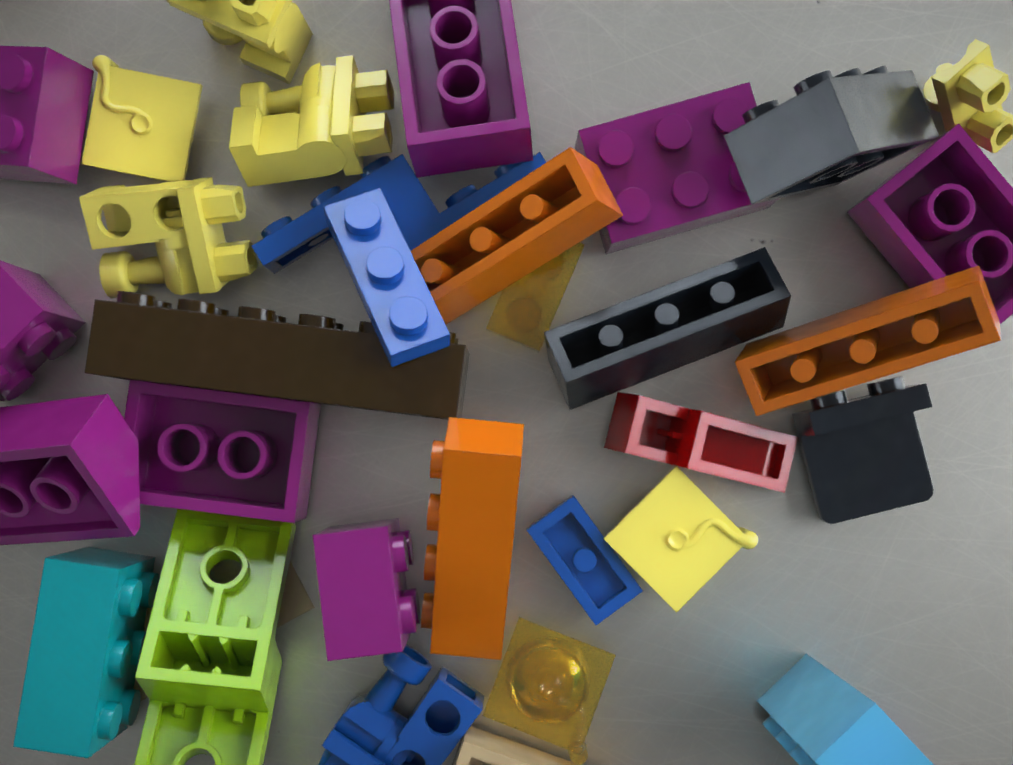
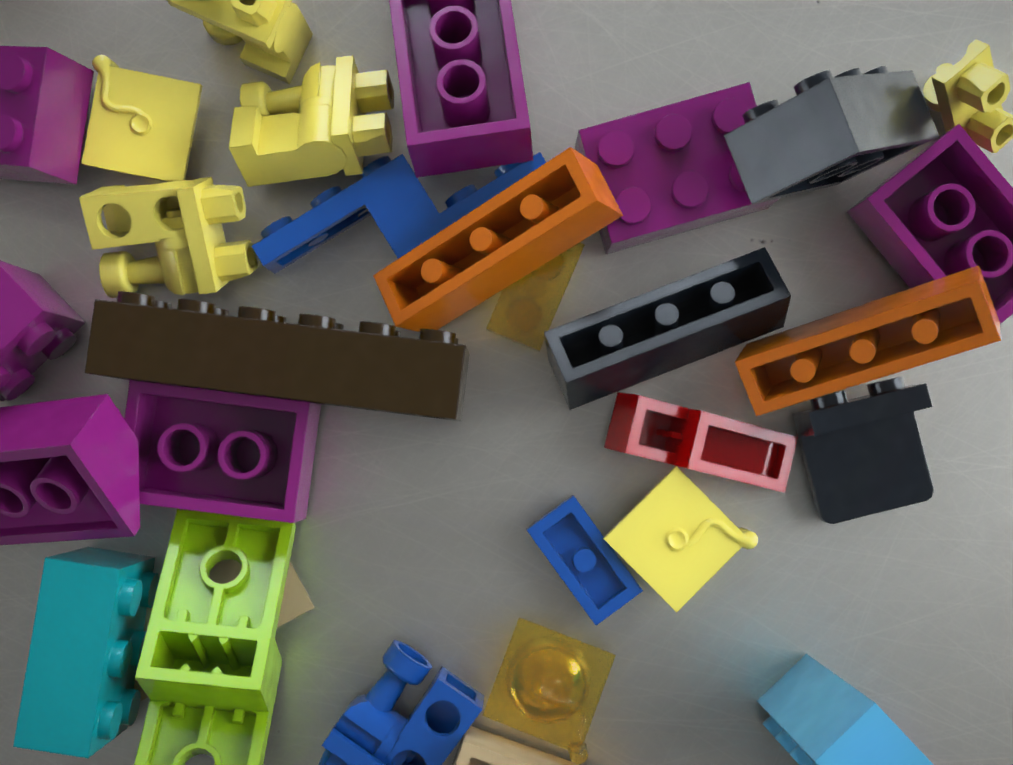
magenta brick [313,518,421,661] -> none
plate [323,188,450,367] -> none
orange brick [421,417,524,660] -> none

